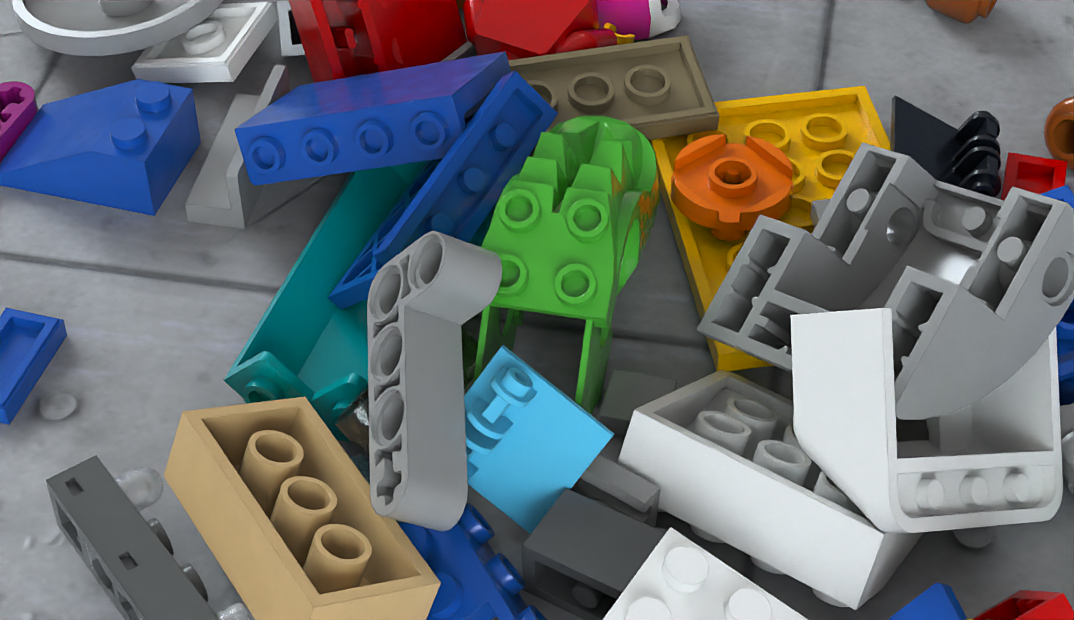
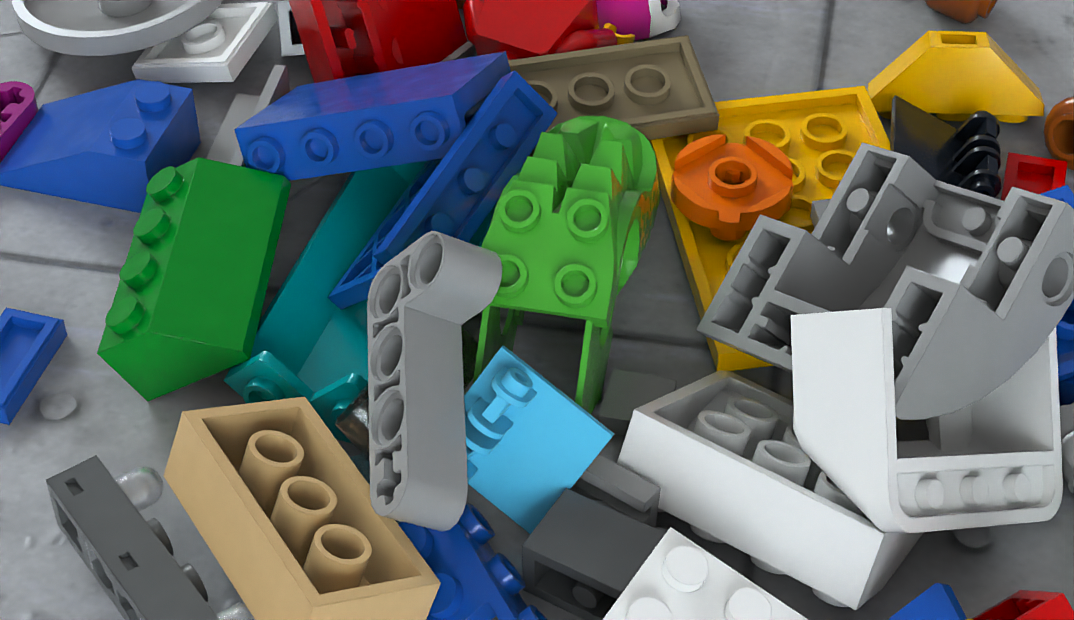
none -> green slope [97,157,292,402]
none -> yellow slope [868,31,1045,123]

